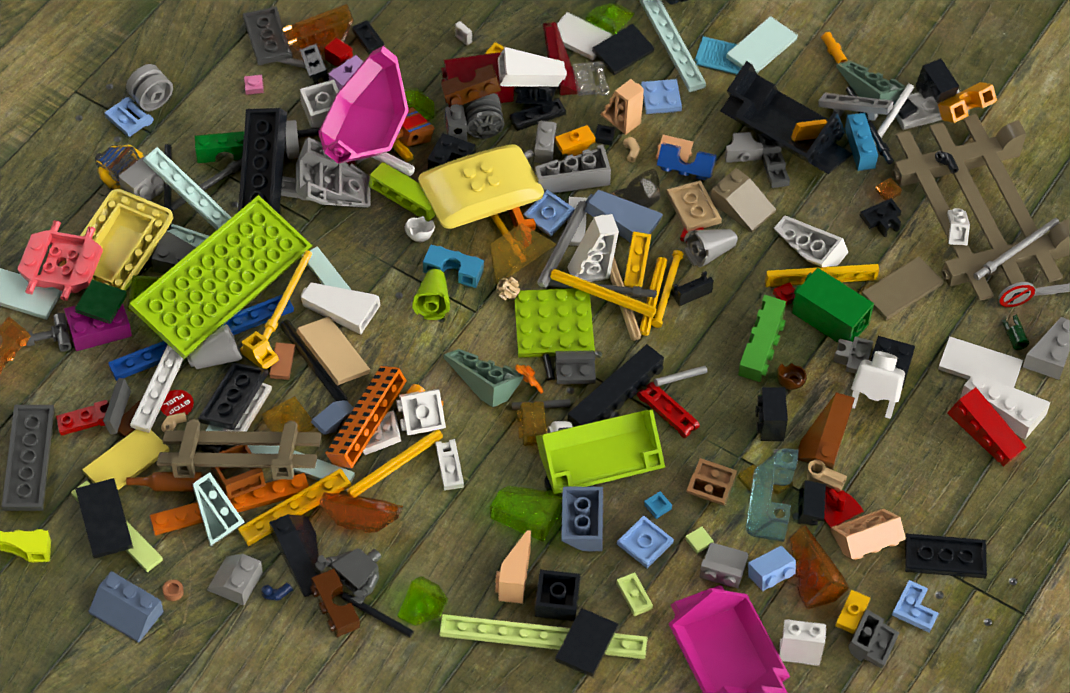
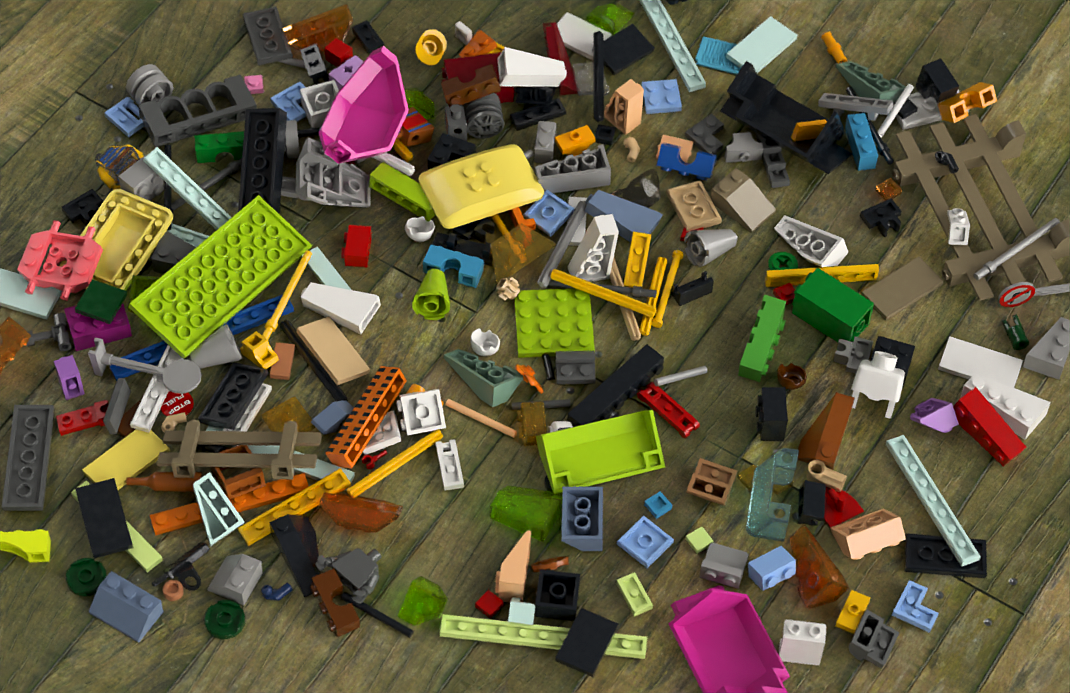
none -> medium lavender brick [54,355,84,400]
none -> black plate [62,189,103,226]
none -> dark green tile [66,557,107,597]
none -> light grey piece [88,338,202,394]
none -> dark grey fence [139,74,257,147]
none -> black piece [151,542,210,591]
none -> dark green tile [204,600,246,639]
none -> light blue plate [270,82,306,122]
none -> red brick [341,225,372,268]
none -> red hand [362,450,388,469]
none -> yellow piece [415,29,447,66]
none -> black hinge [432,232,508,269]
none -> light nougat bar [445,399,517,438]
none -> black plate [452,217,495,243]
none -> orange wing [459,30,497,58]
none -> white hair [470,328,500,356]
none -> red tile [475,590,504,619]
none -> light aqua panel [508,597,535,625]
none -> dark orange wheel [531,556,569,572]
none -> black axle [593,31,604,122]
none -> dark grey plate [685,114,724,154]
none -> green gear [768,252,798,270]
none -> light aqua tile [886,435,980,567]
none -> medium lavender slope [910,398,959,433]

